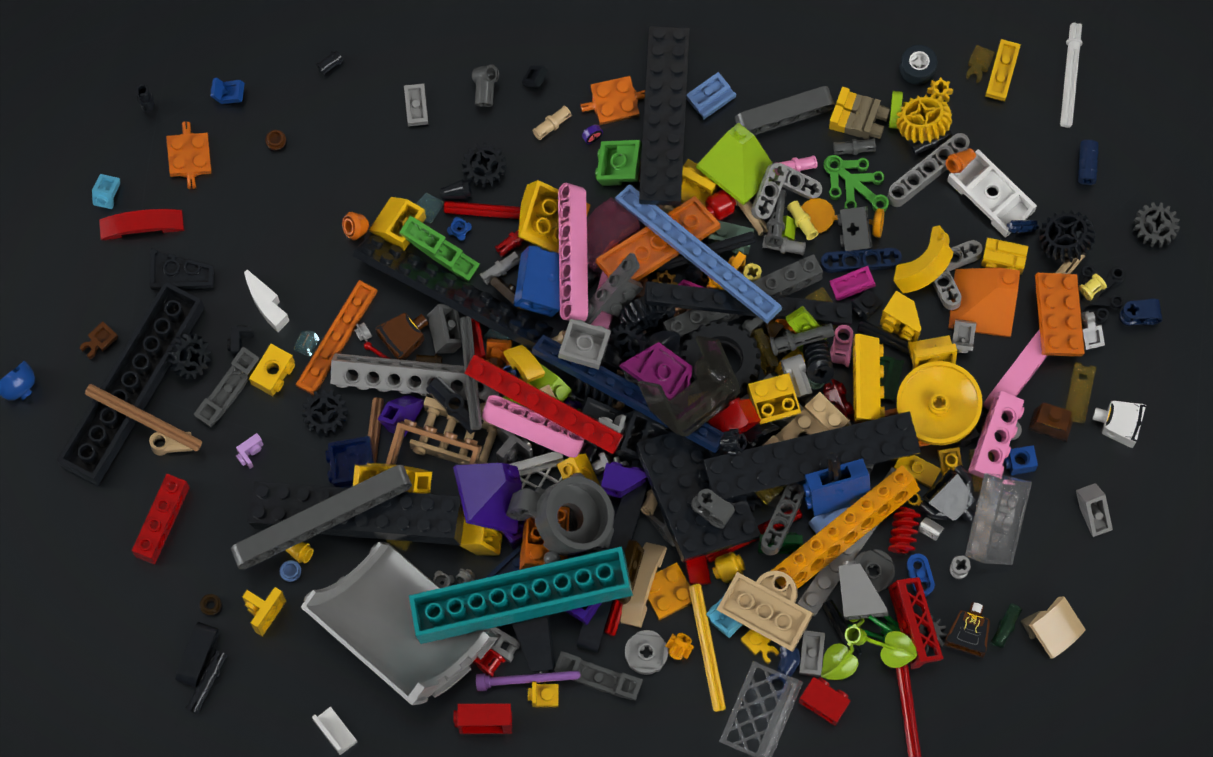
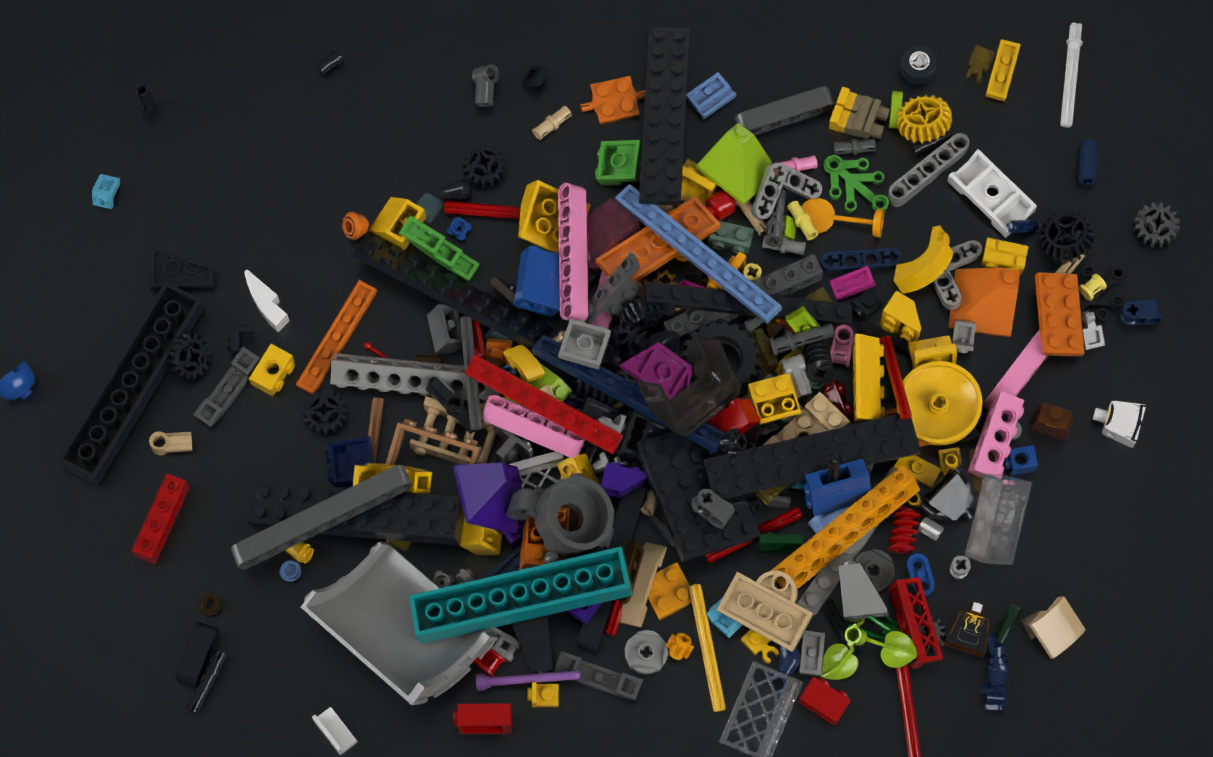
reddish brown plate [79,321,118,359] -> none
medium nougat axle [85,384,202,451] -> none
red slope [99,209,184,240] -> none
orange plate [166,121,211,189] -> none
blue bracket [211,78,245,104] -> none
lavender bracket [236,433,264,469] -> none
yellow bracket [242,587,287,637] -> none
reddish brown plate [265,130,286,150] -> none
clear light blue slope [294,331,319,357] -> none
light grey plate [354,322,373,342] -> none
reddish brown torso [375,313,429,360] -> none
dark purple slope [378,395,424,437] -> none
light grey plate [404,84,428,126] -> none
light grey pin [480,251,520,285] -> none
red pin [495,229,524,257] -> none
tile [582,125,603,144] -> none
black axle [657,232,756,272] -> none
red slope [685,555,711,586] -> none
yellow head [712,552,746,583] -> none
dark grey beam [761,483,804,556] -> none
dark grey brick [837,206,872,251] -> none
yellow gear [927,77,953,102] -> none
orange cone [945,148,976,173] -> none
clear yellow plate [1065,362,1096,423] -> none
light grey slope [1076,483,1113,537] -> none
none -> red axle [880,335,912,420]
none -> dark blue piece [981,633,1009,710]

